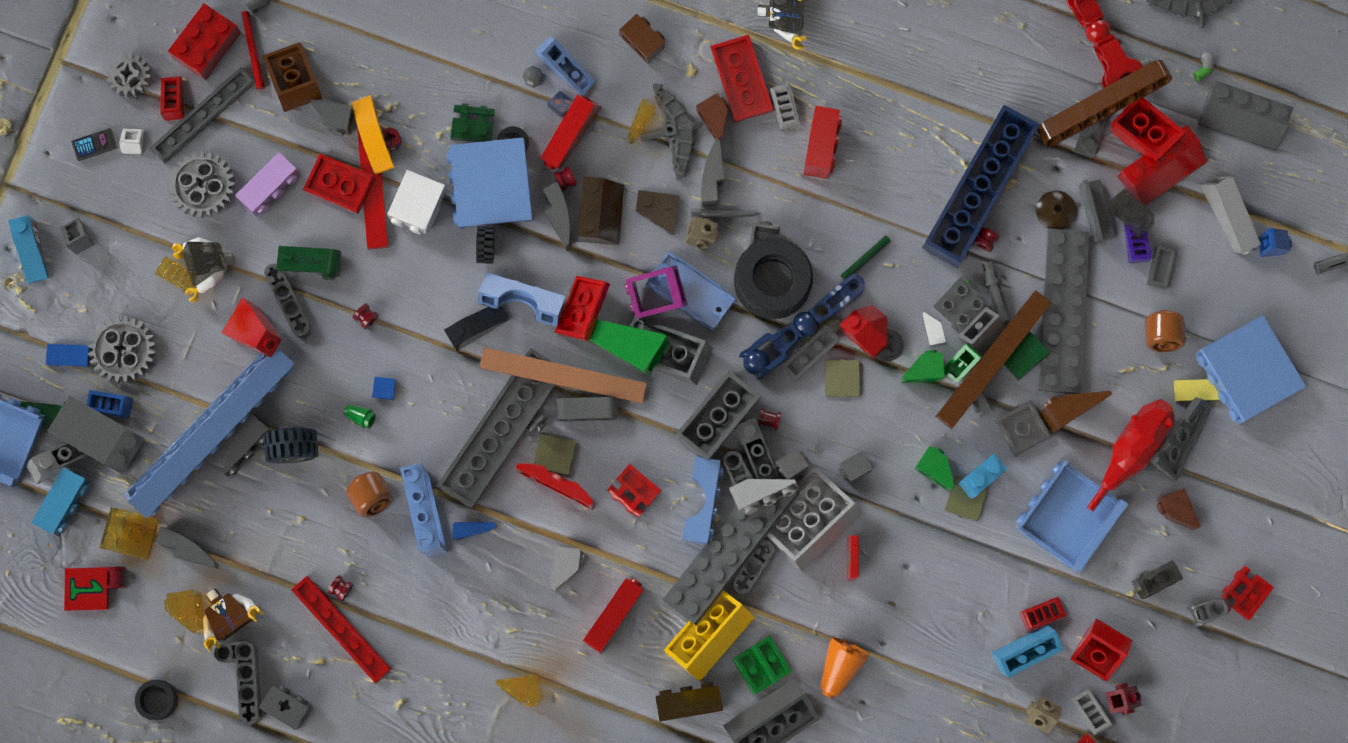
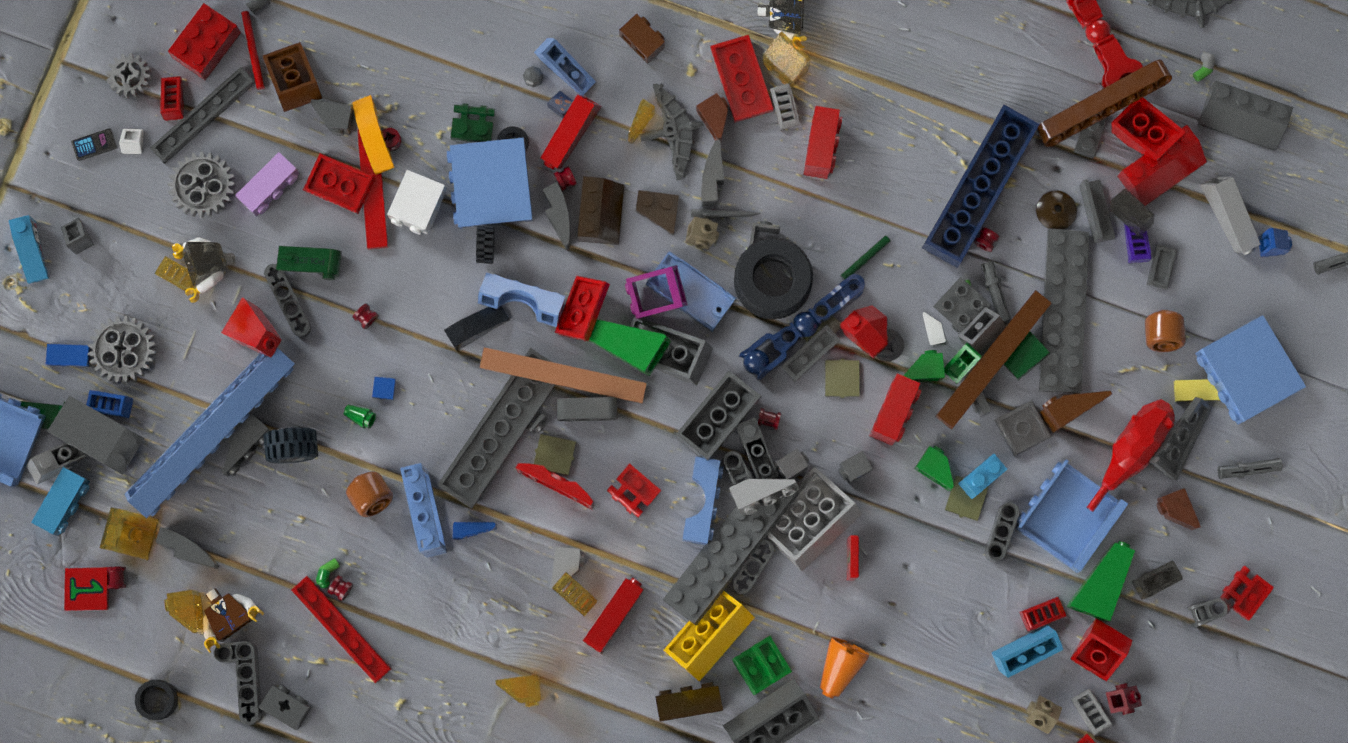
none -> arm [316,558,340,589]
none -> clear yellow slope [552,572,597,616]
none -> clear yellow slope [763,31,811,87]
none -> red brick [869,373,922,446]
none -> dark grey beam [984,502,1019,562]
none -> green slope [1067,541,1135,622]
none -> dark grey pin [1217,458,1283,480]

